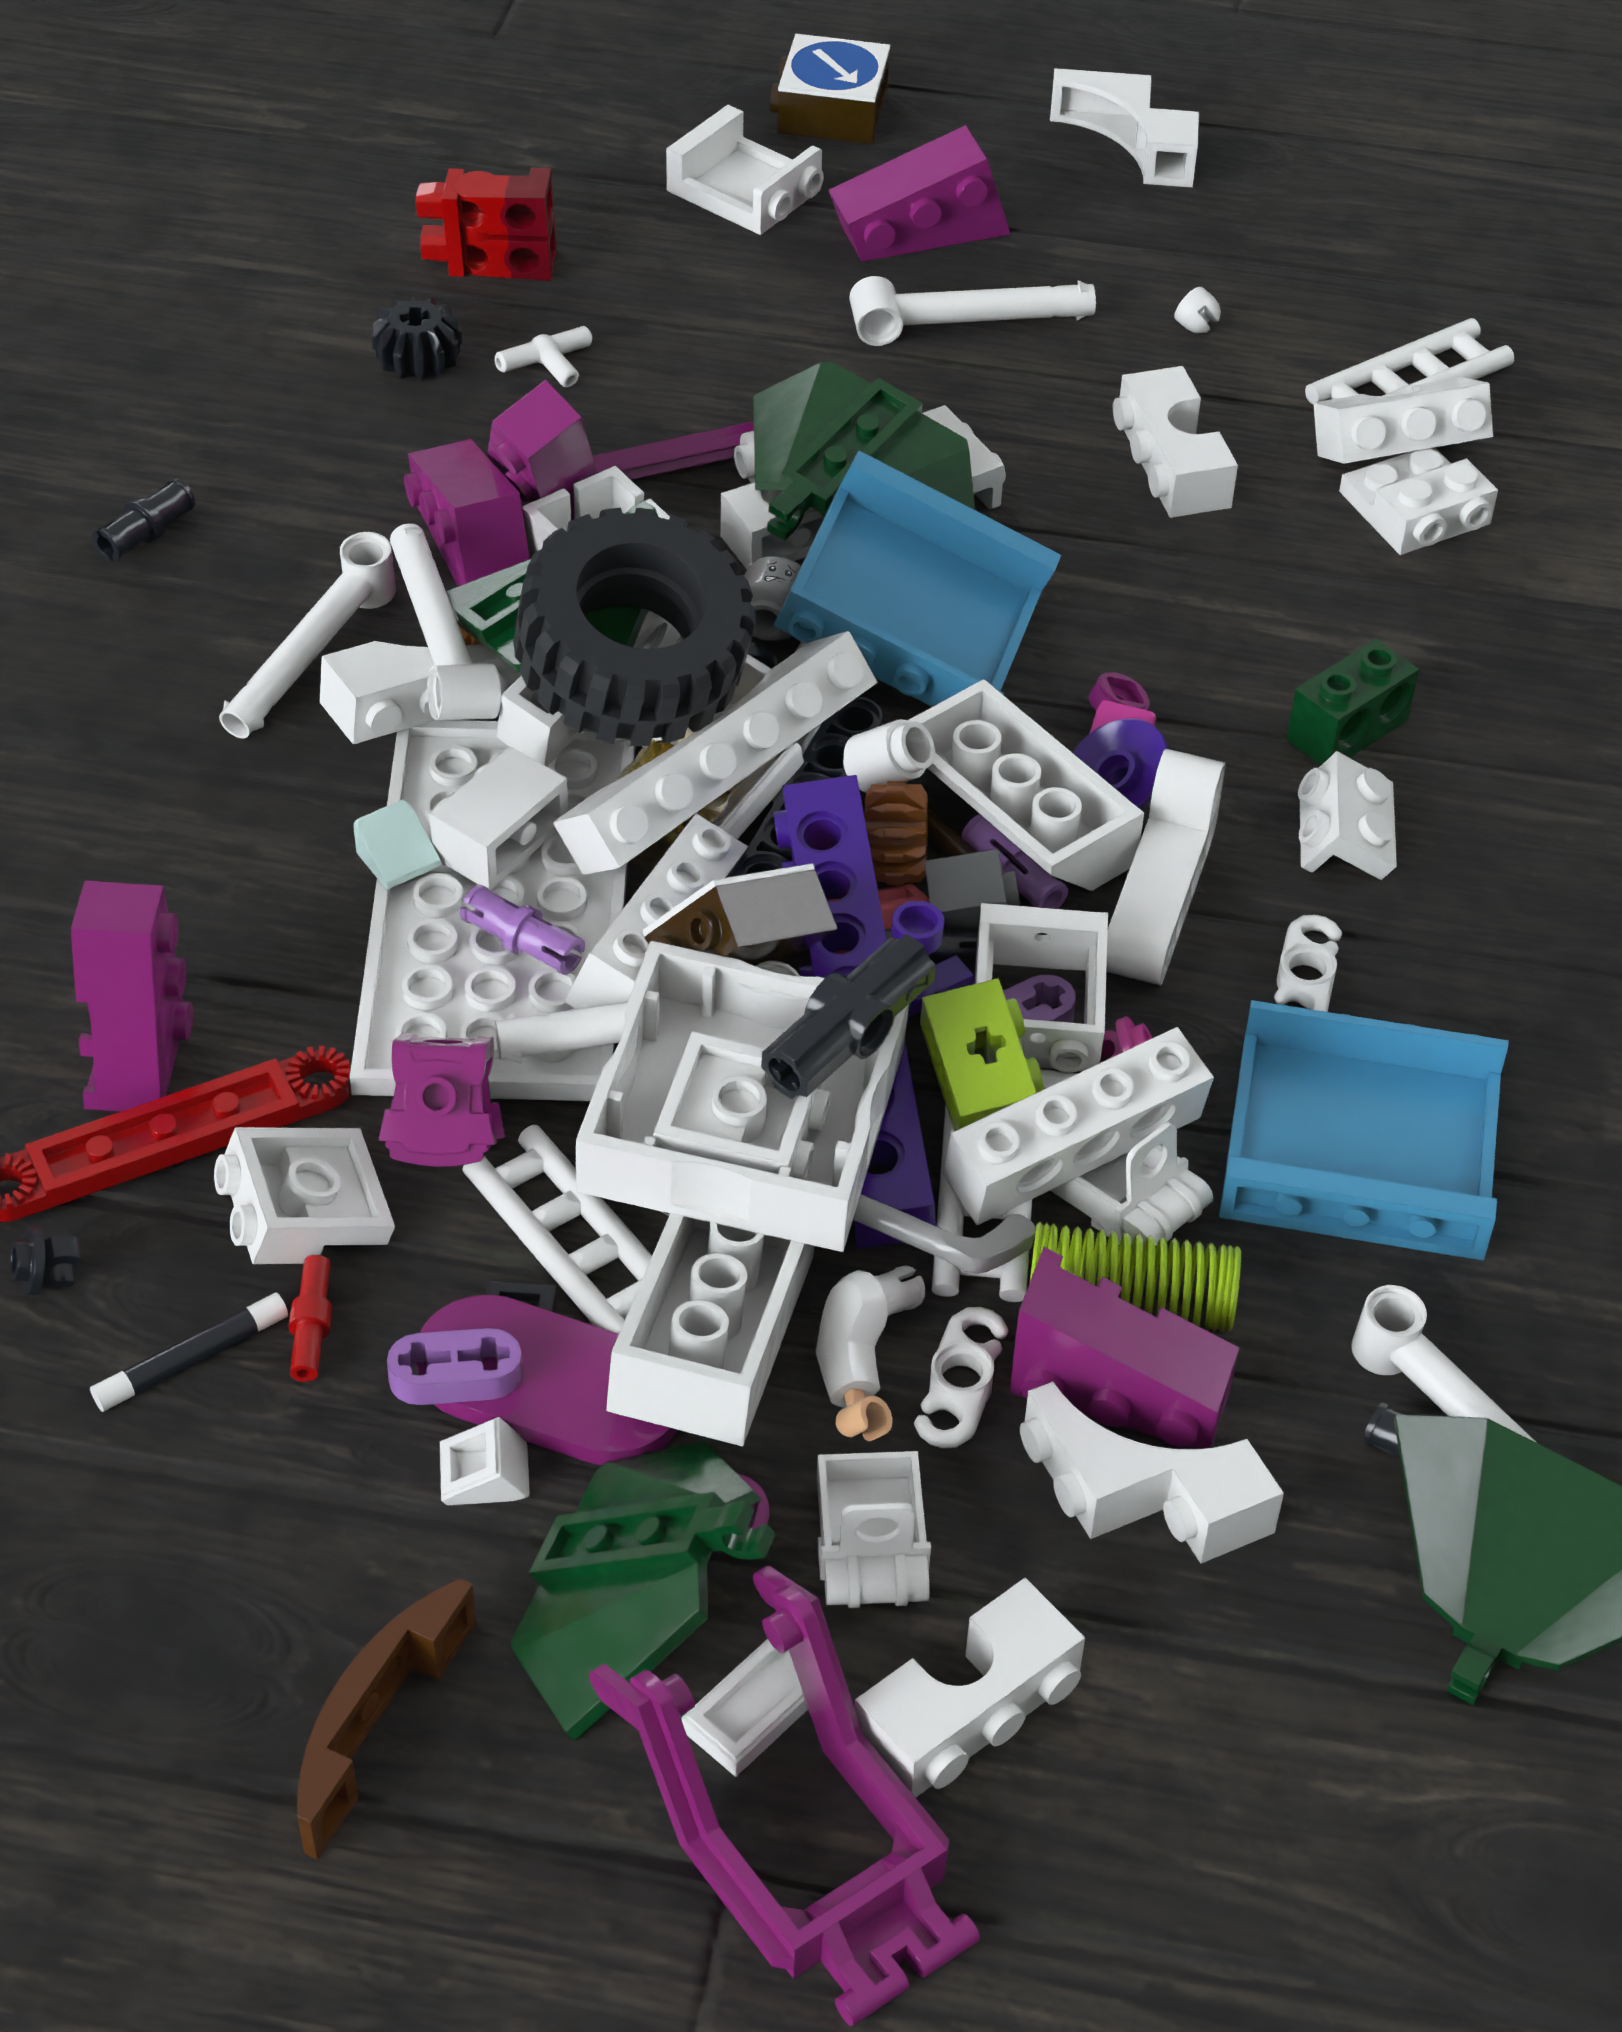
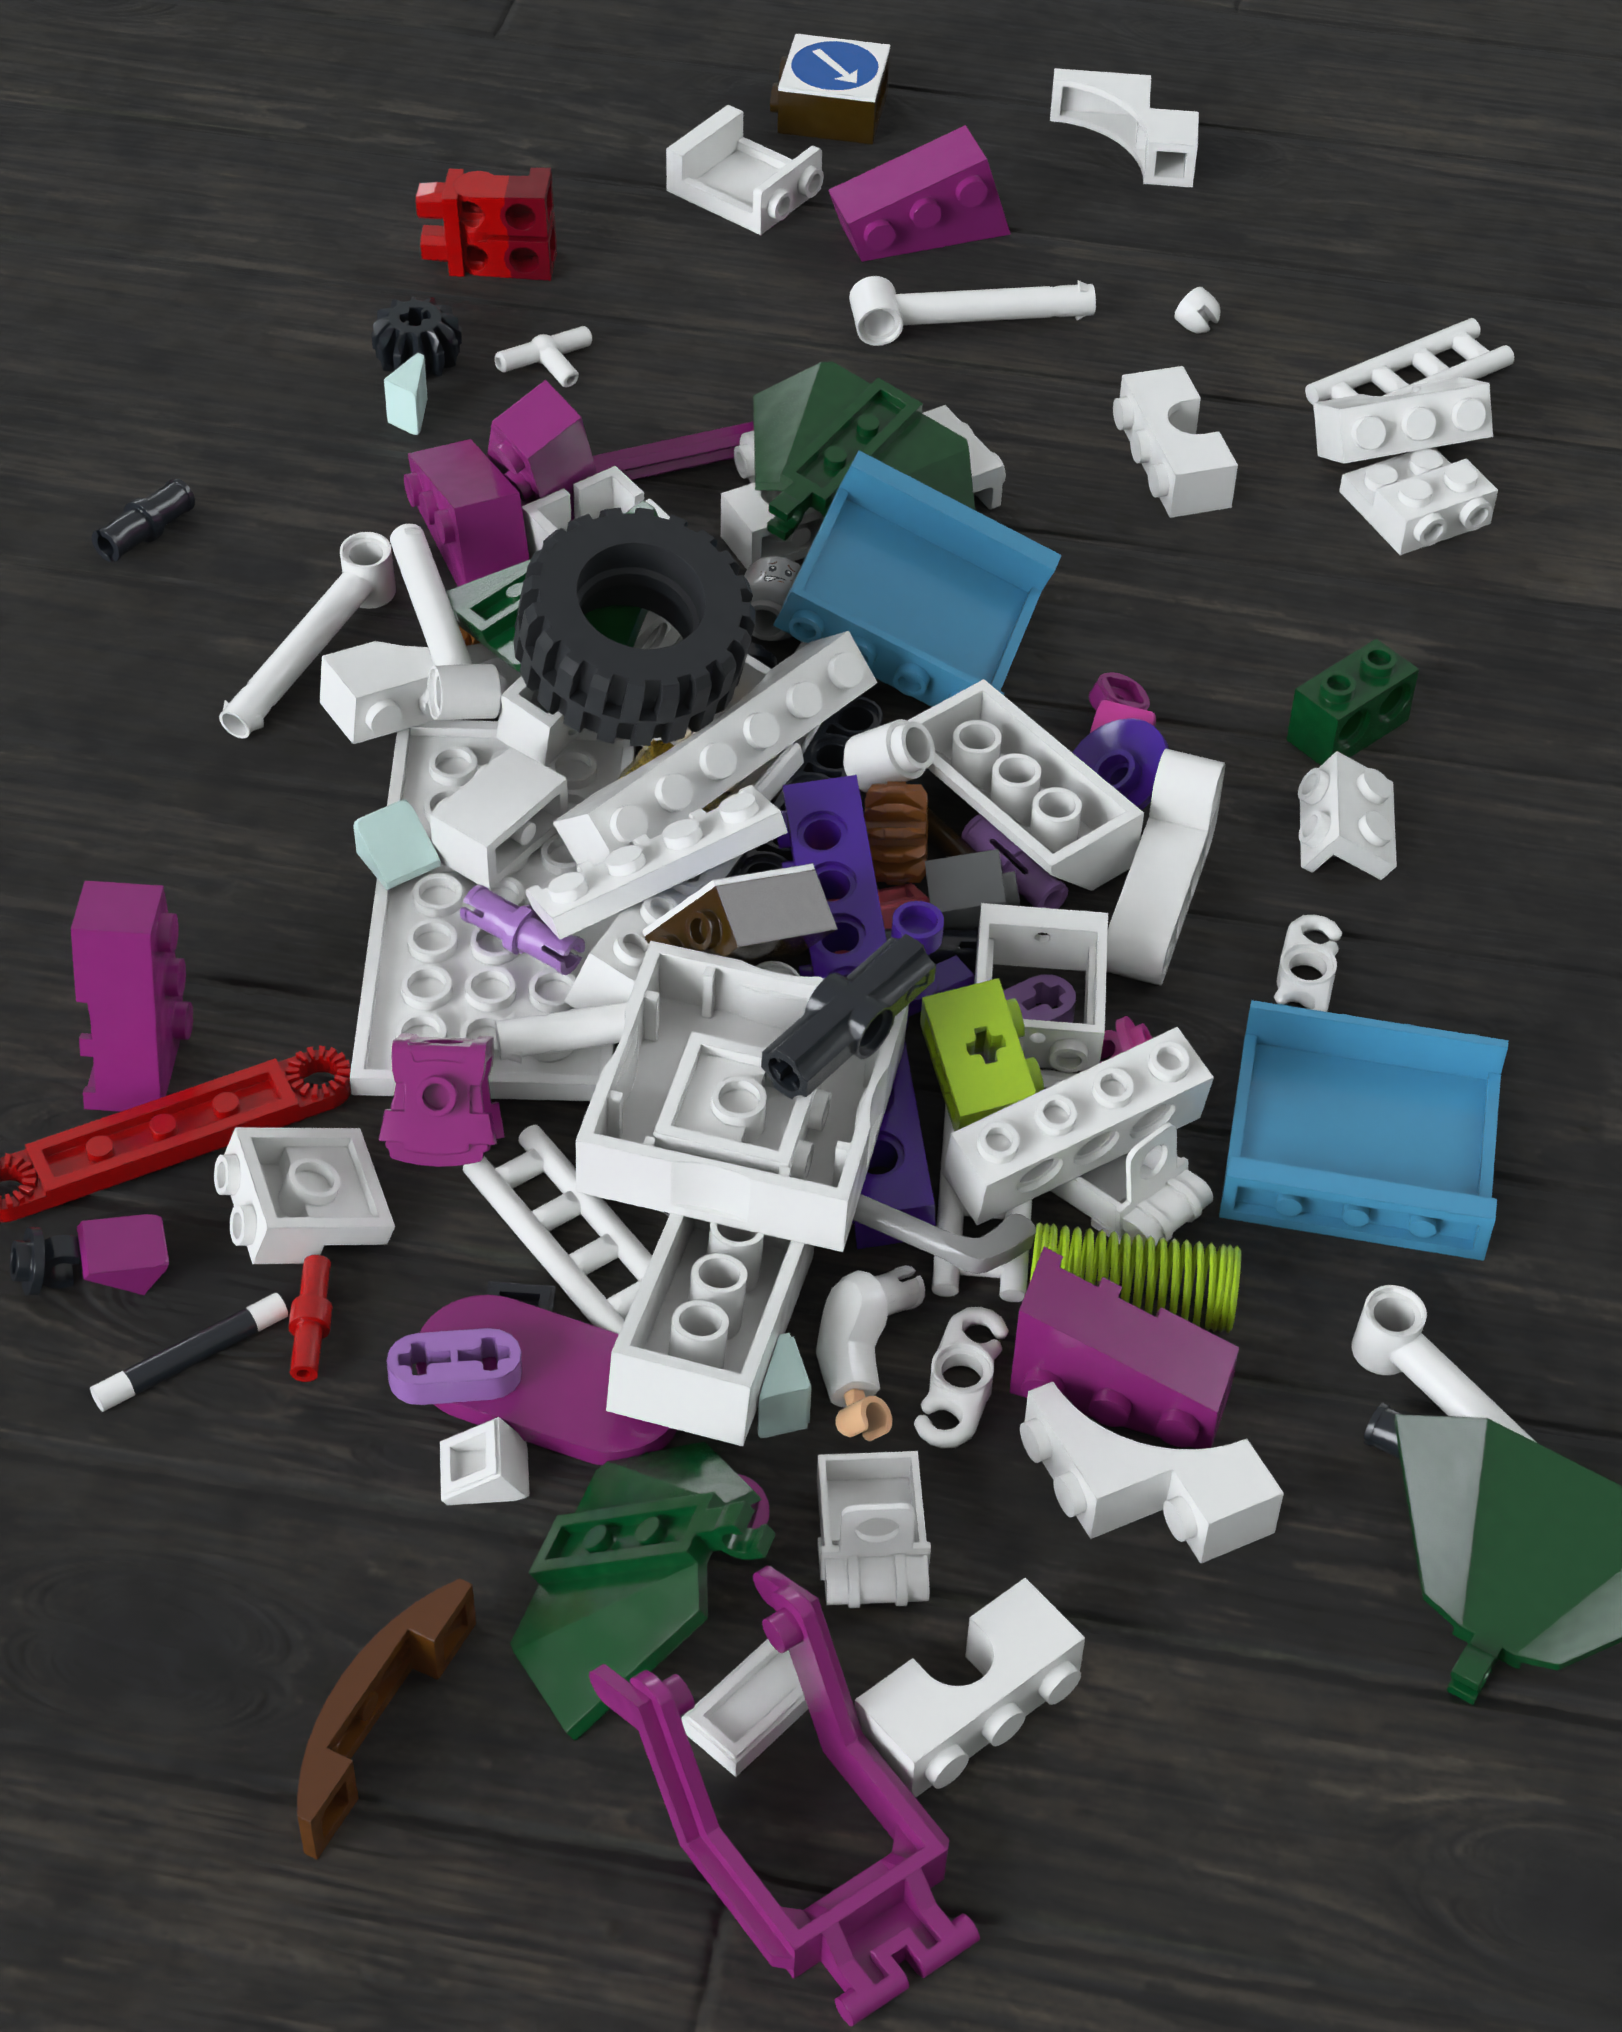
none -> magenta slope [77,1214,169,1295]
none -> light aqua slope [384,353,428,435]
none -> white hinge [525,785,788,940]
none -> light aqua slope [758,1333,811,1438]

